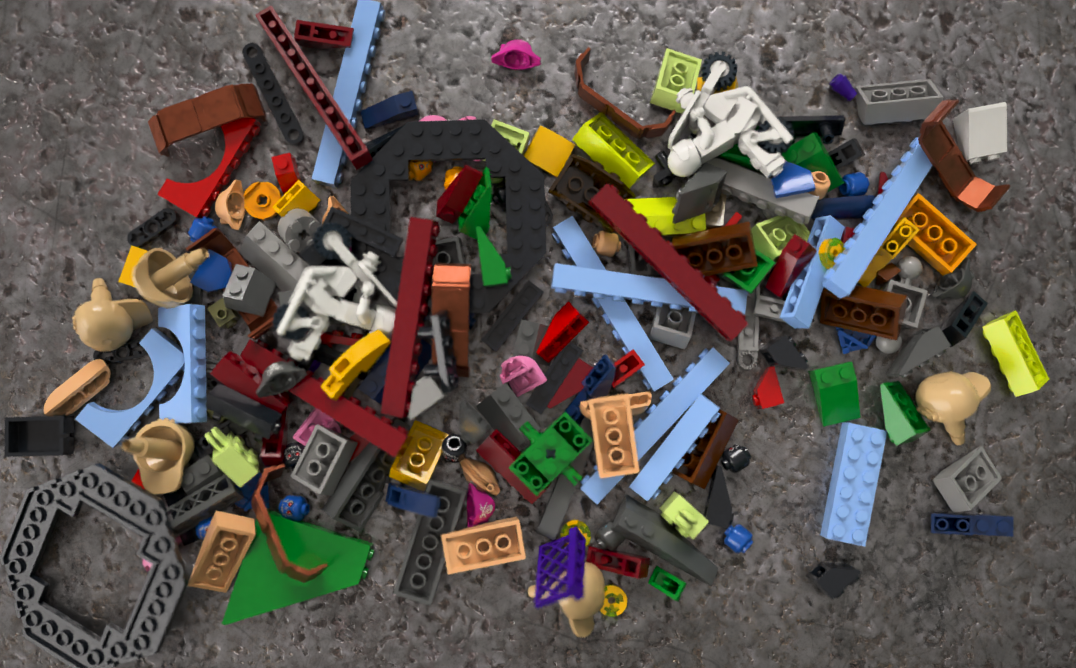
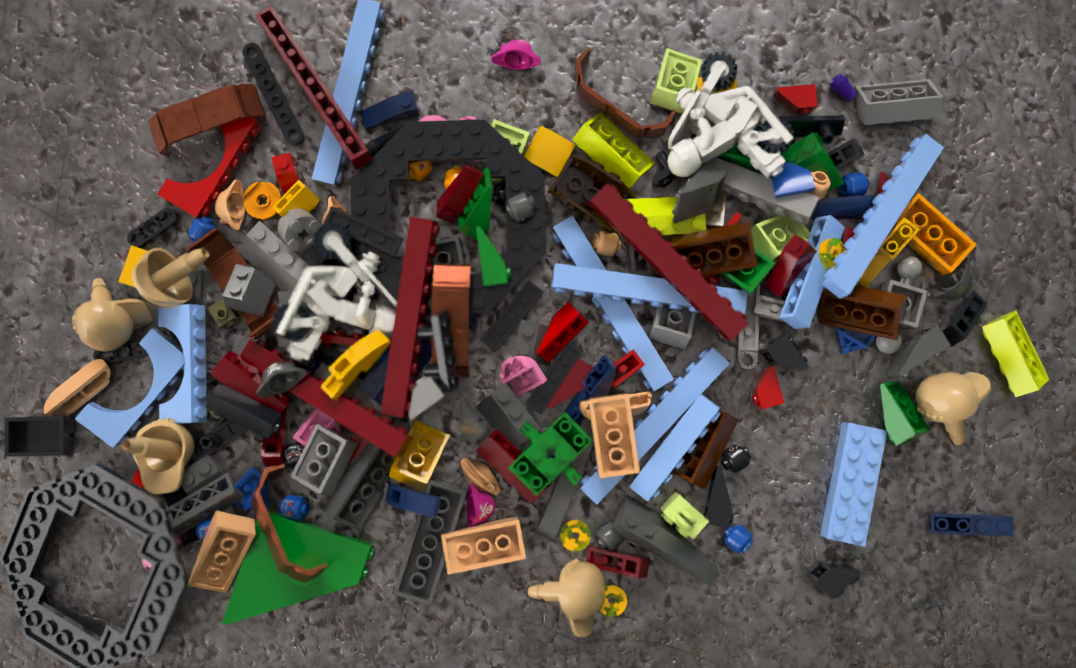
blue slope [190,249,233,292] -> none
yellowish green brick [205,427,259,487] -> none
dark red slope [294,20,354,49] -> none
black head [442,434,467,463] -> none
dark purple fence [534,526,586,609] -> none
green slope [648,565,687,601] -> none
green slope [808,361,861,427] -> none
reddish brown slope [876,262,901,286] -> none
copper windscreen [918,99,1011,212] -> none
light grey slope [933,446,1002,513] -> none
white slope [952,102,1007,164] -> none
none -> dark grey head [506,193,536,222]
none -> red slope [773,84,818,115]

